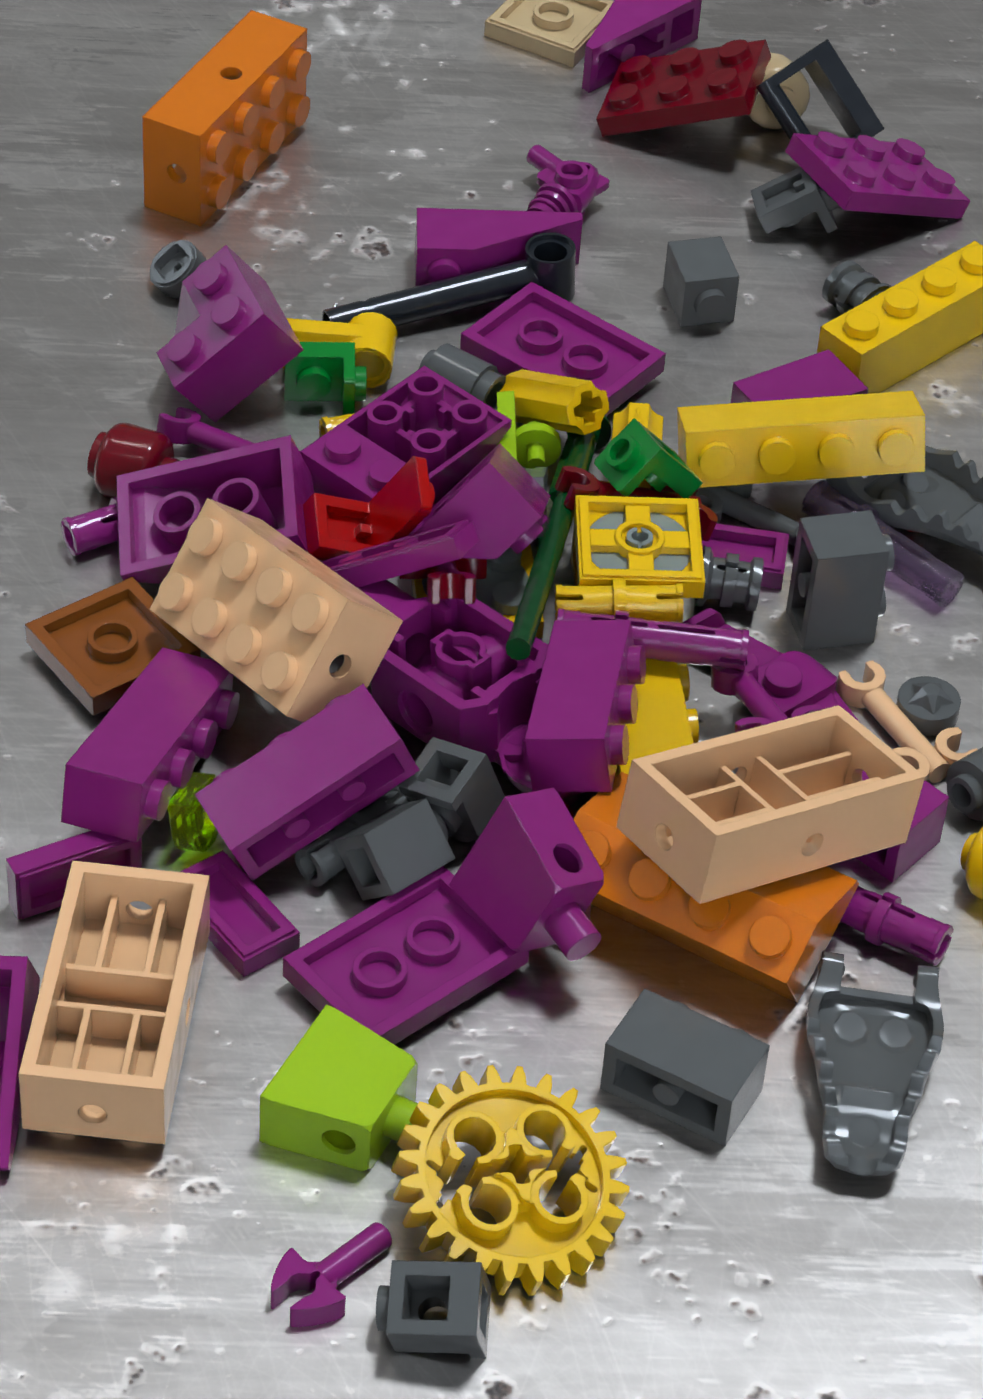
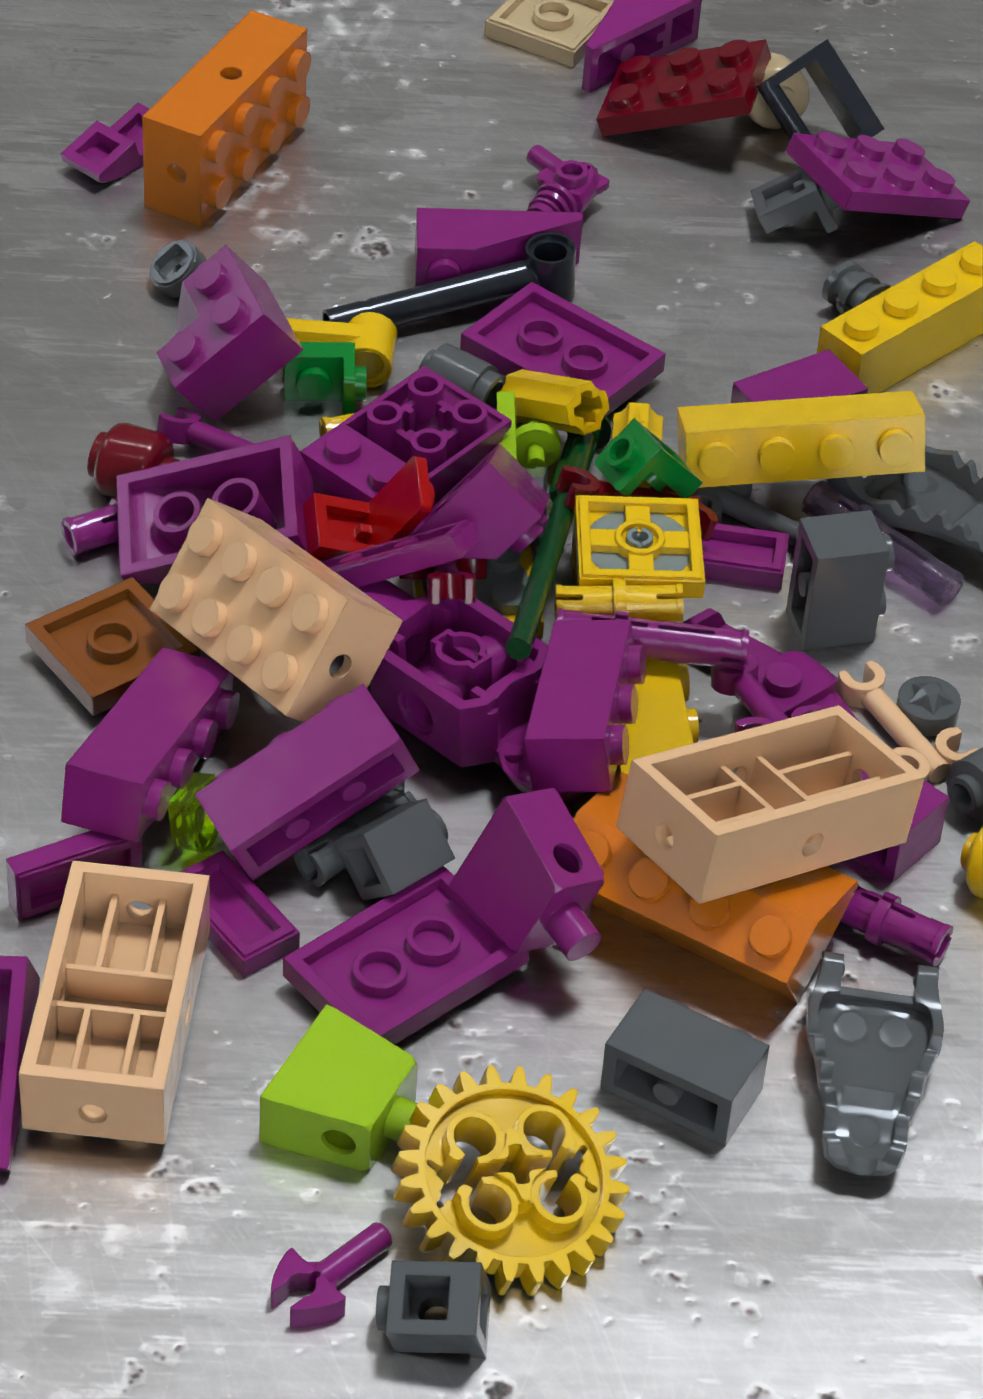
dark grey brick [398,737,505,842] -> none
dark grey brick [663,236,740,327] -> none
dark grey bush [695,546,764,611] -> none
none -> magenta slope [60,102,149,183]

